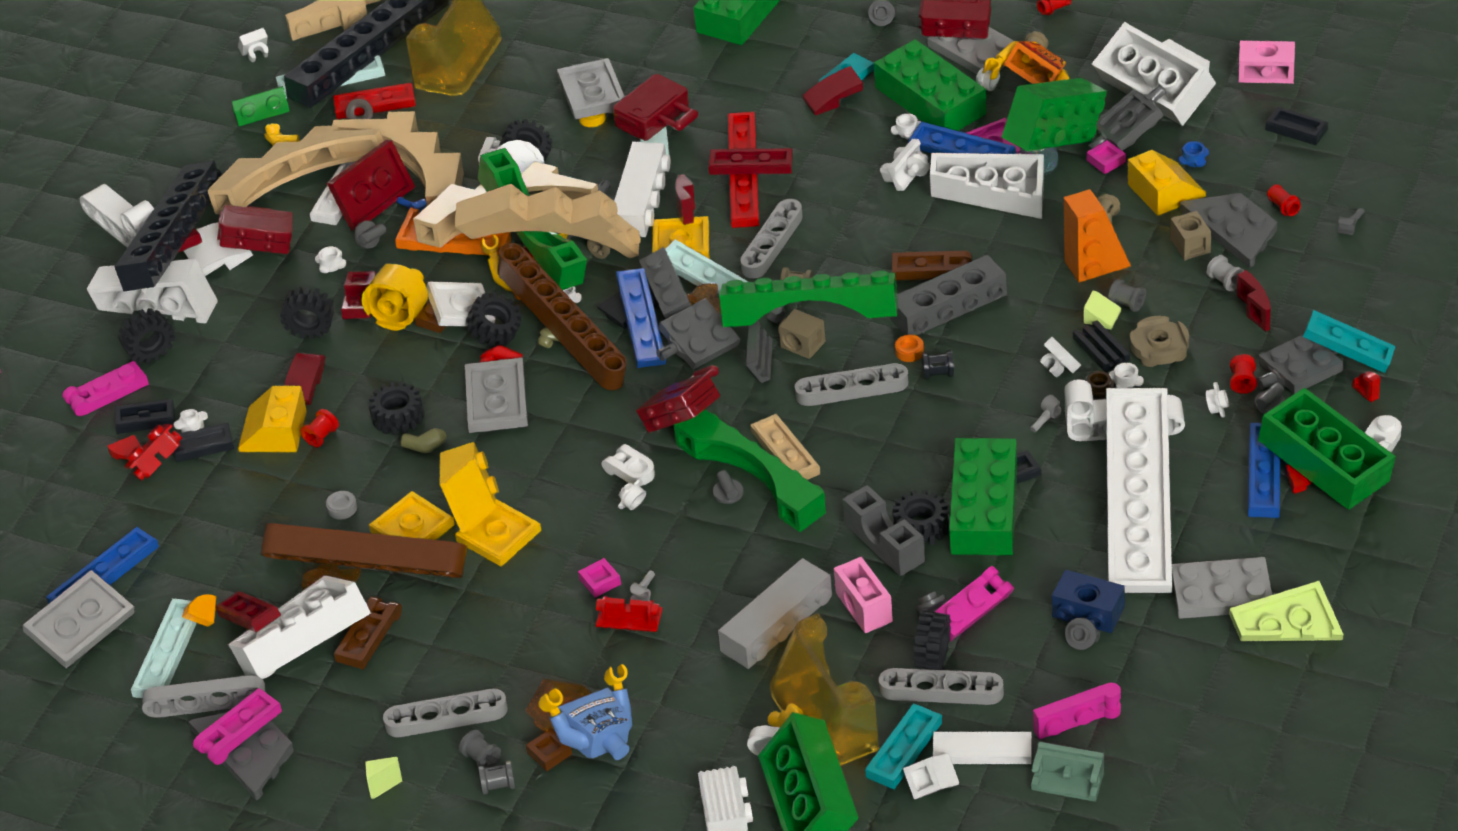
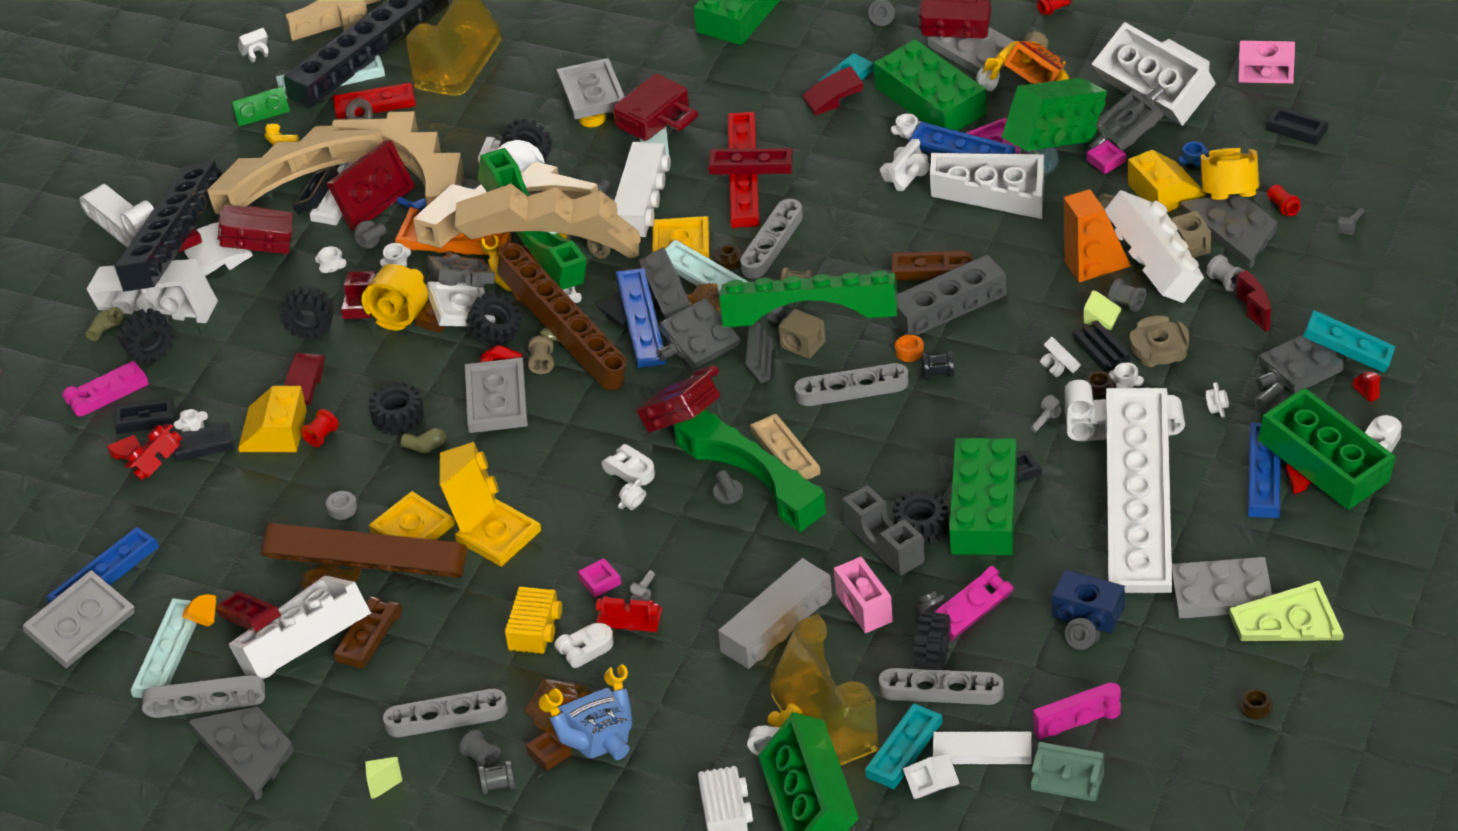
dark pink plate [193,688,282,765] -> none
dark red slope [675,174,695,225] -> none
red bush [1229,354,1257,394] -> none
none -> olive arm [86,307,124,341]
none -> black tile [292,166,339,215]
none -> white plate [380,243,411,267]
none -> dark grey plate [427,251,495,287]
none -> yellow brick [505,587,562,654]
none -> dark tan bush [528,336,554,374]
none -> white plate [554,623,613,668]
none -> dark brown plate [714,244,743,270]
none -> white wedge [1105,190,1204,303]
none -> yellow brick [1200,148,1259,200]
none -> dark brown plate [1240,689,1273,719]

